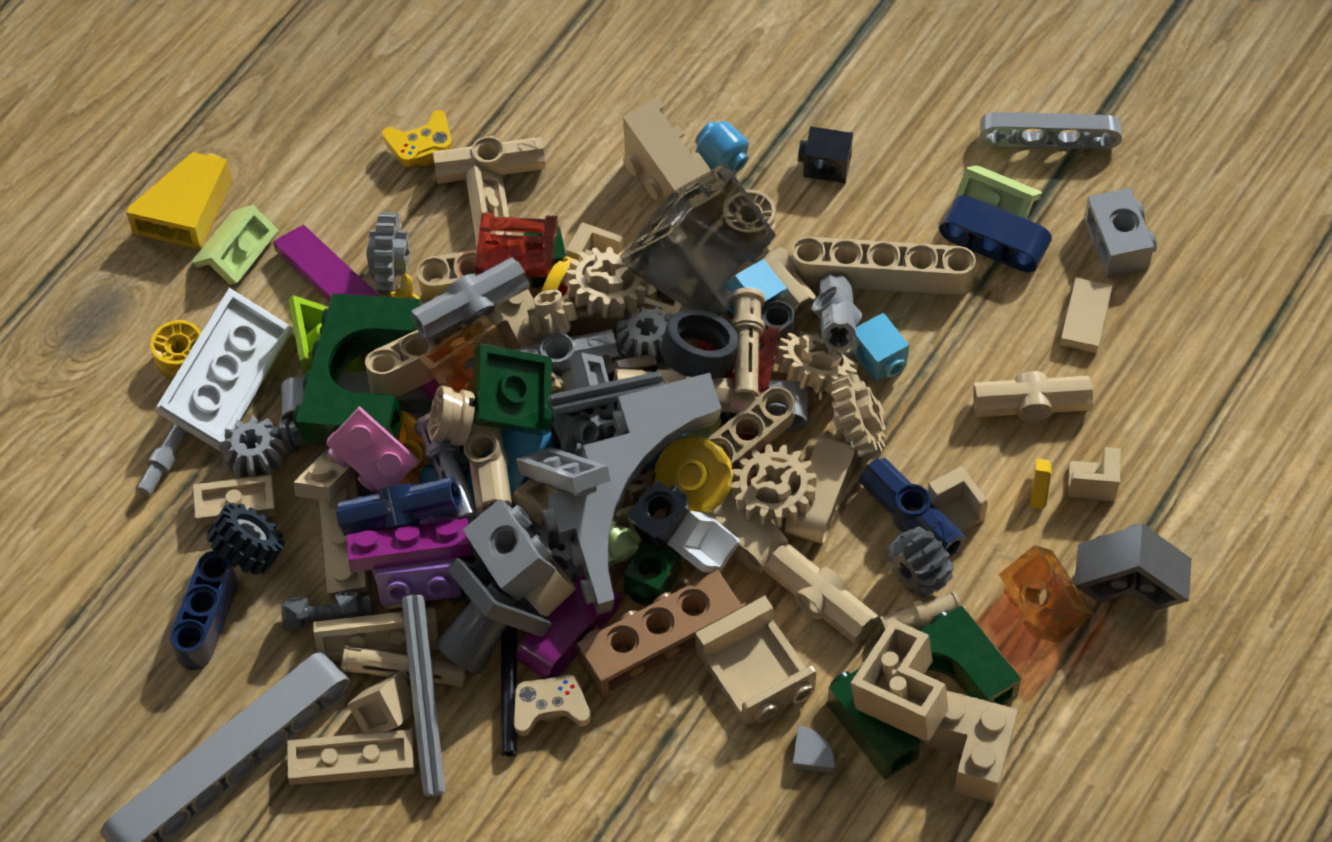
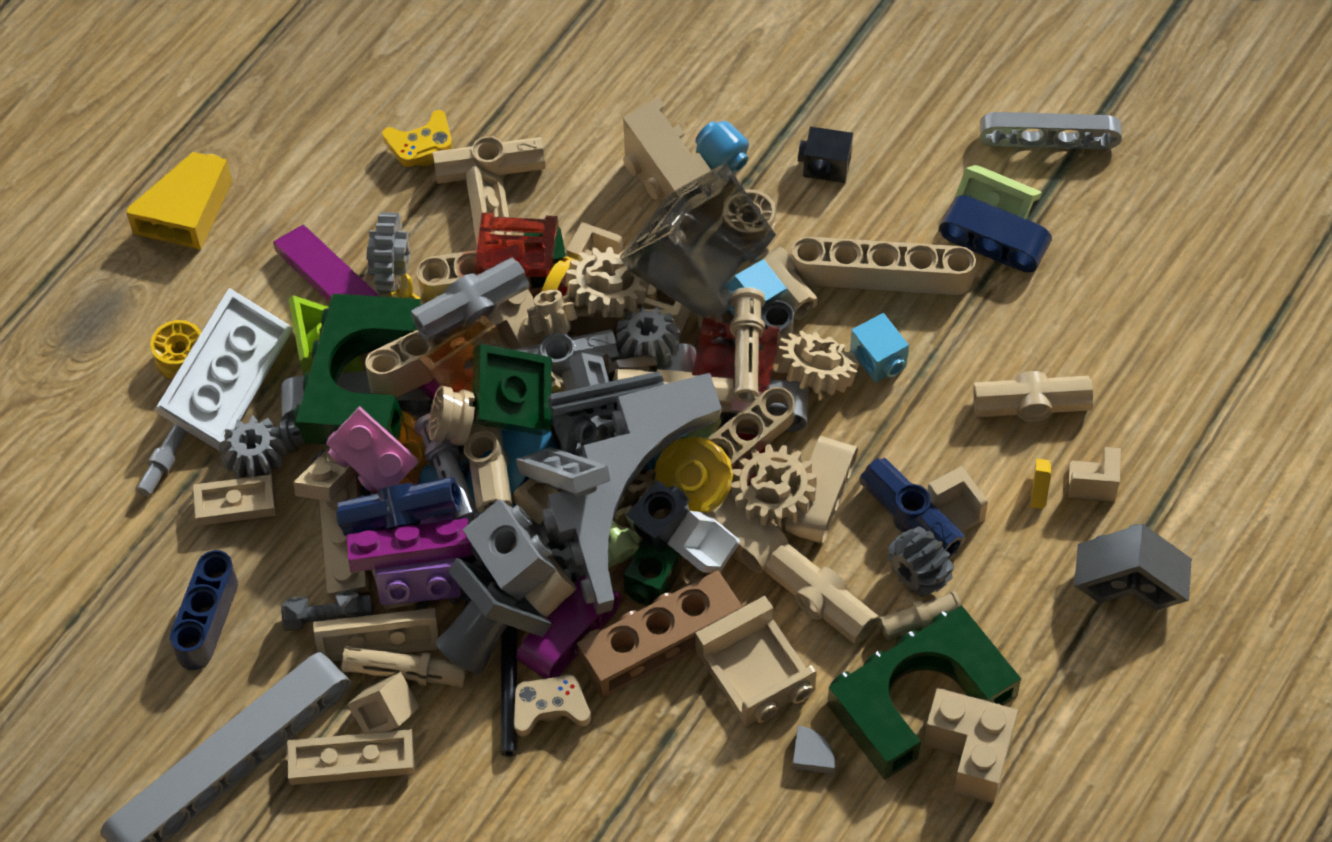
yellowish green panel [191,205,278,285] -> none
black bush [206,503,285,575] -> none
light grey axle [402,595,446,797] -> none
black tyre [660,309,739,380] -> none
light grey piece [811,272,862,352] -> none
tan gear [831,373,886,458] -> none
tan brick [851,619,949,742] -> none
clear orange brick [998,545,1094,643] -> none
tan tile [1060,278,1113,353] -> none
light grey brick [1084,188,1157,277] -> none

